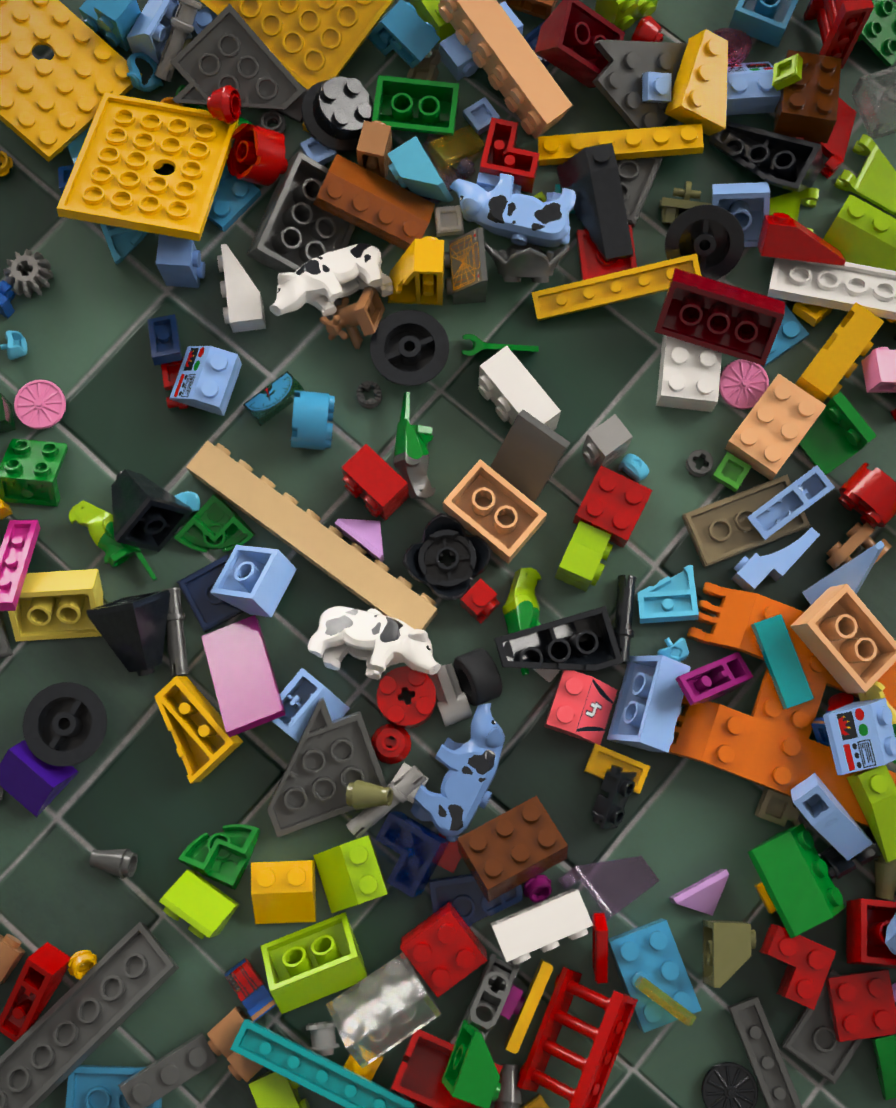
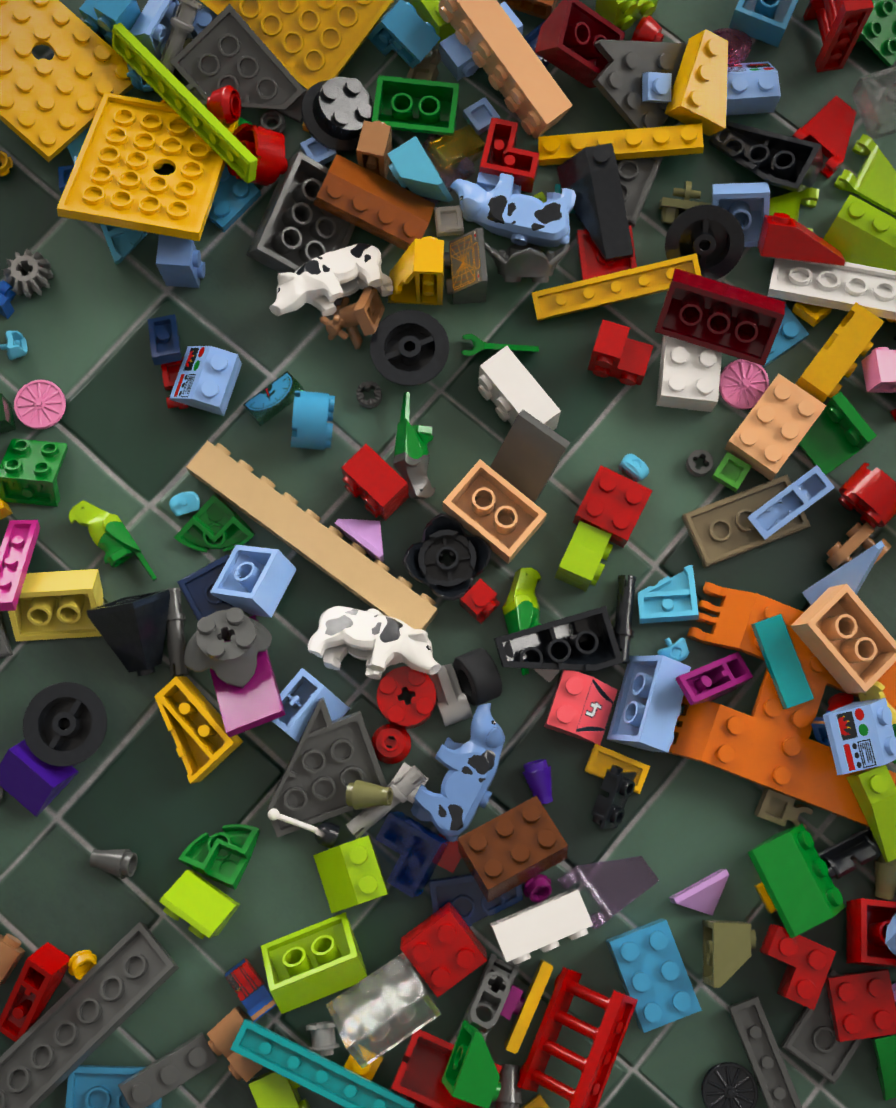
black slope [111,469,193,552] -> none
white slope [217,244,266,333] -> none
yellow slope [251,860,316,924] -> none
light grey brick [582,414,633,470] -> none
red tile [592,913,608,984] -> none
clear yellow tile [634,975,697,1026] -> none
light blue slope [732,527,820,592] -> none
lime tile [772,53,803,91] -> none
reddish brown brick [774,50,842,143] -> none
light blue slope [790,773,873,861] -> none
none -> lime tile [112,22,258,184]
none -> dark grey brick [184,607,272,688]
none -> hinge [268,808,340,849]
none -> dark purple cone [522,759,553,804]
none -> red brick [587,320,653,386]

